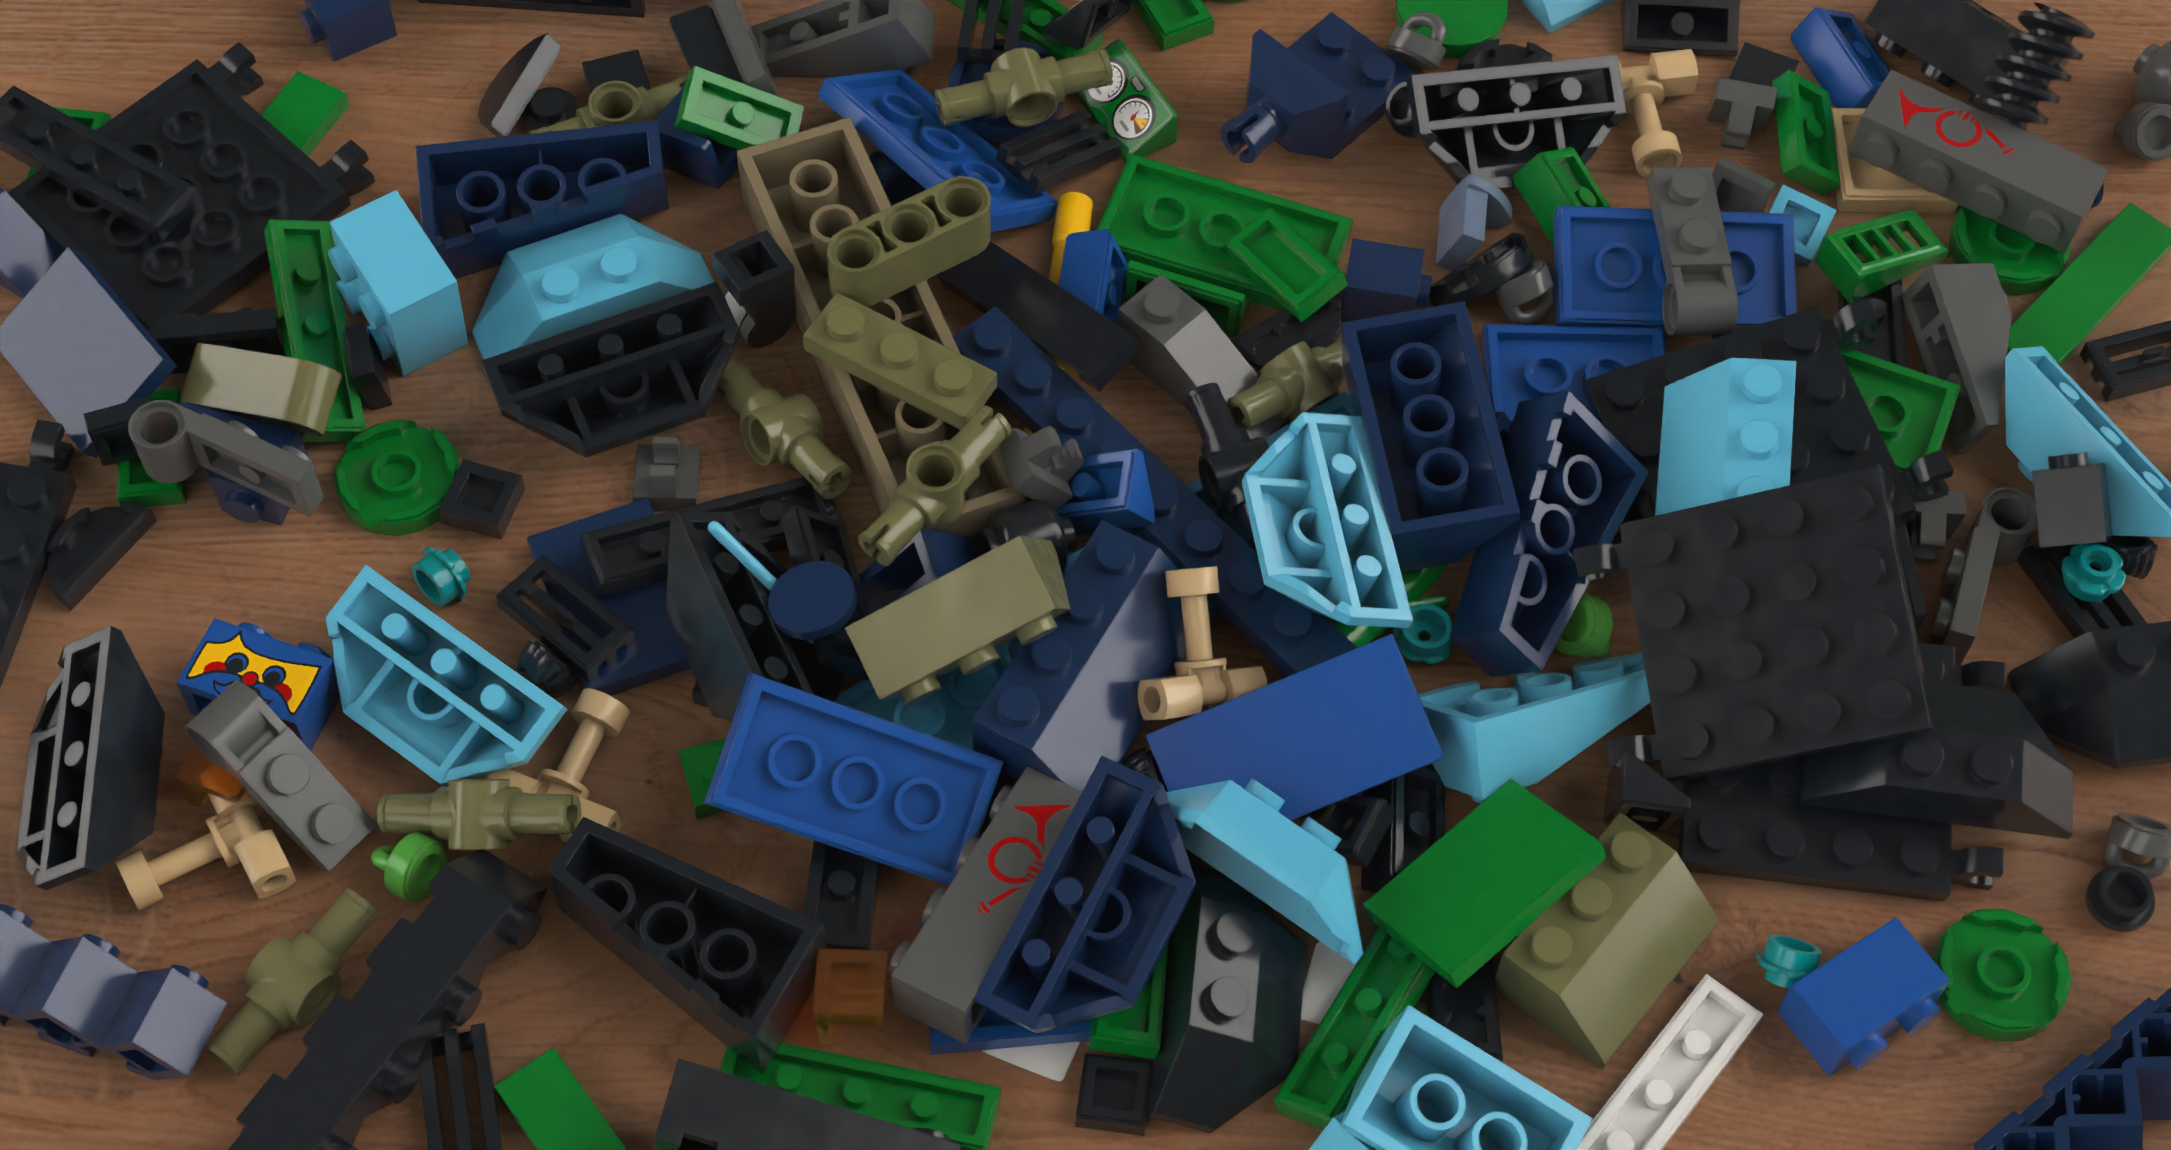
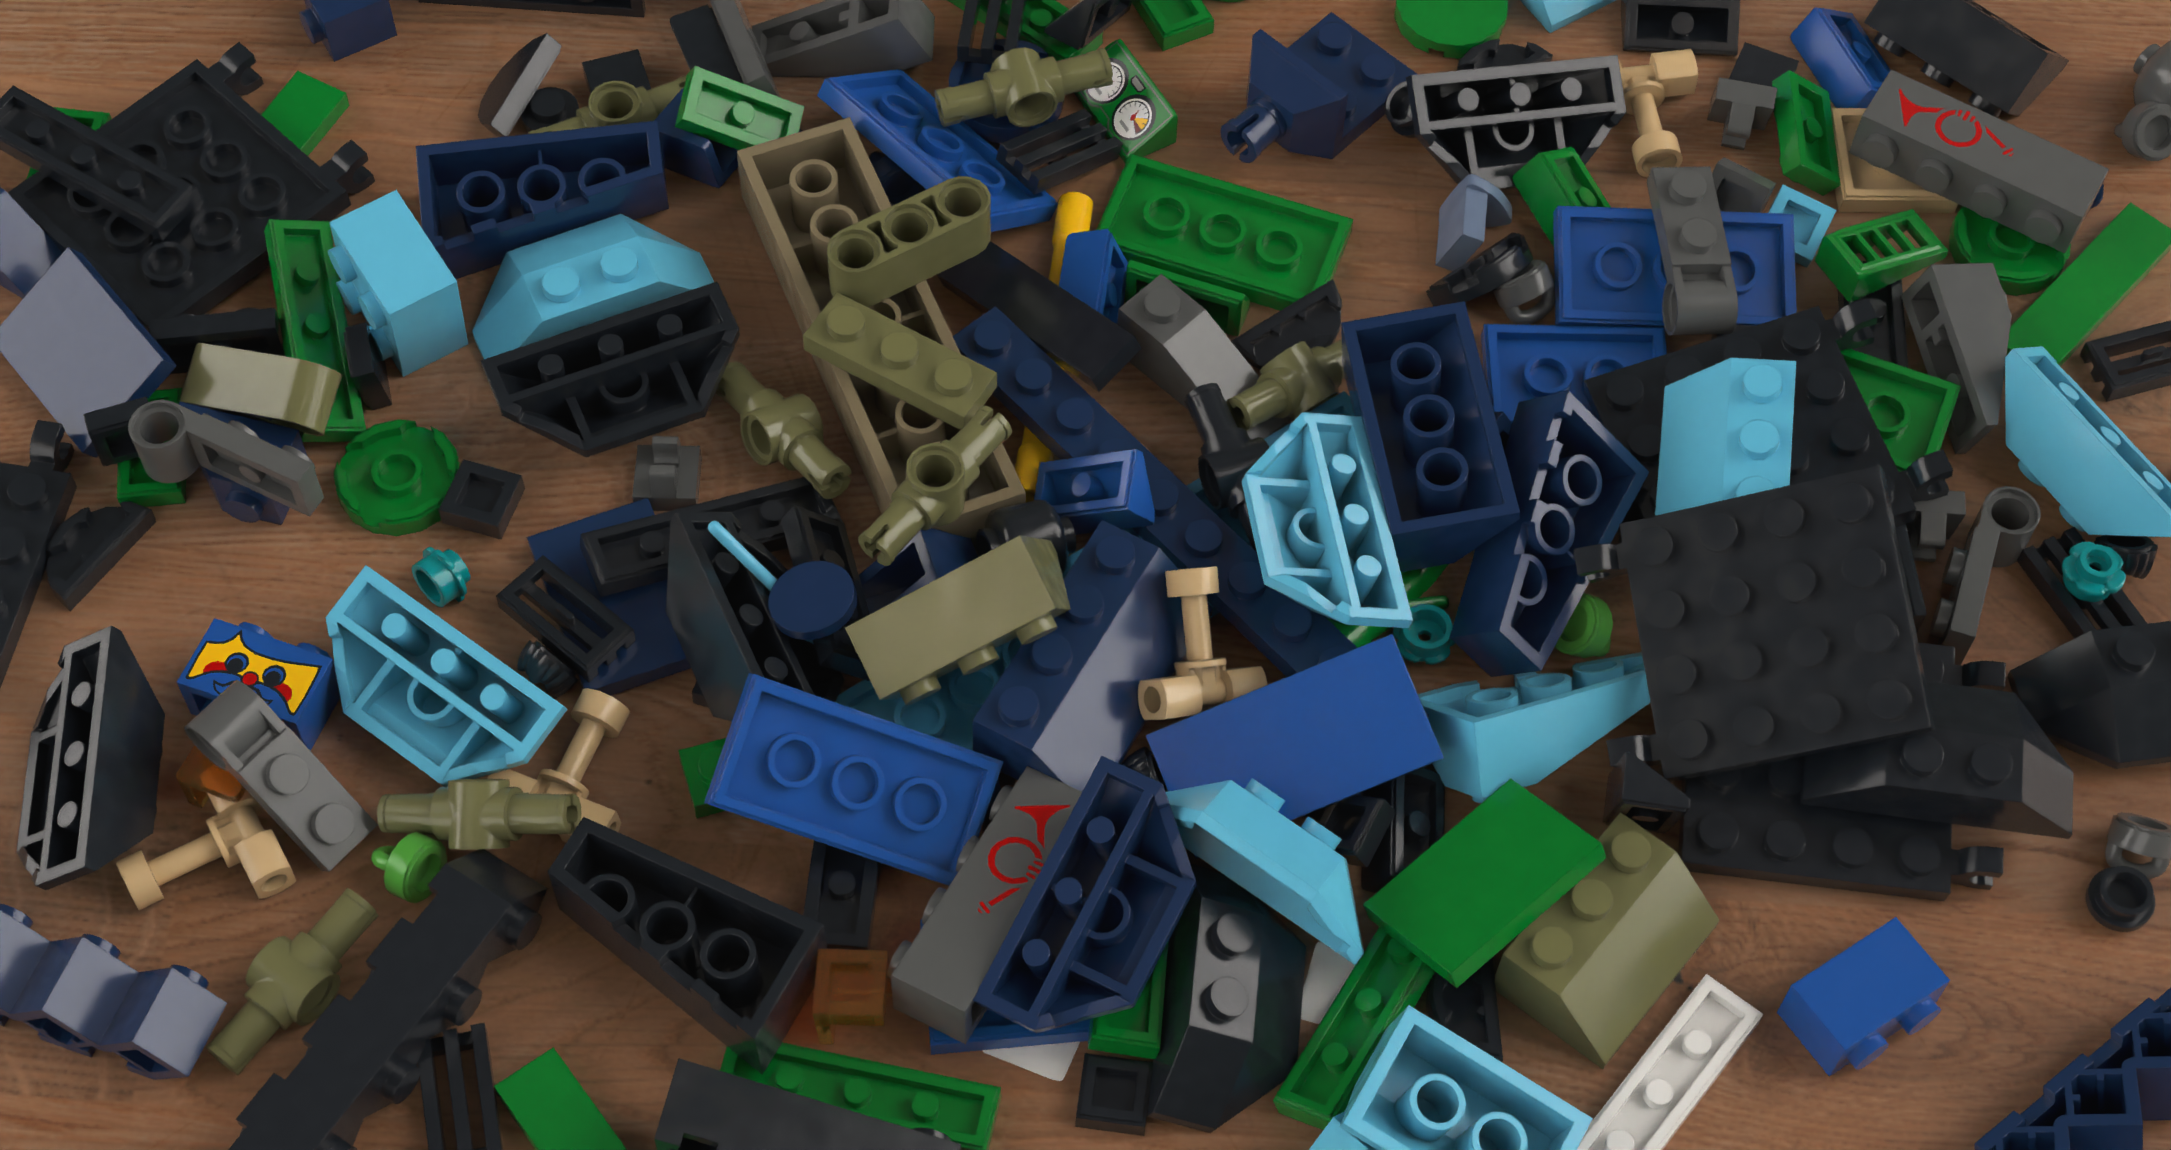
black leg [713,230,795,348] -> none
dark grey tile [998,426,1084,510] -> none
green tile [1224,207,1348,322] -> none
dark blue brick [1341,238,1432,322] -> none
dark grey tile [1386,12,1446,71] -> none
teal plate [1756,934,1822,989] -> none
green tile [1932,909,2072,1041] -> none
black piece [1972,2,2095,132] -> none
black brick [2032,452,2113,547] -> none

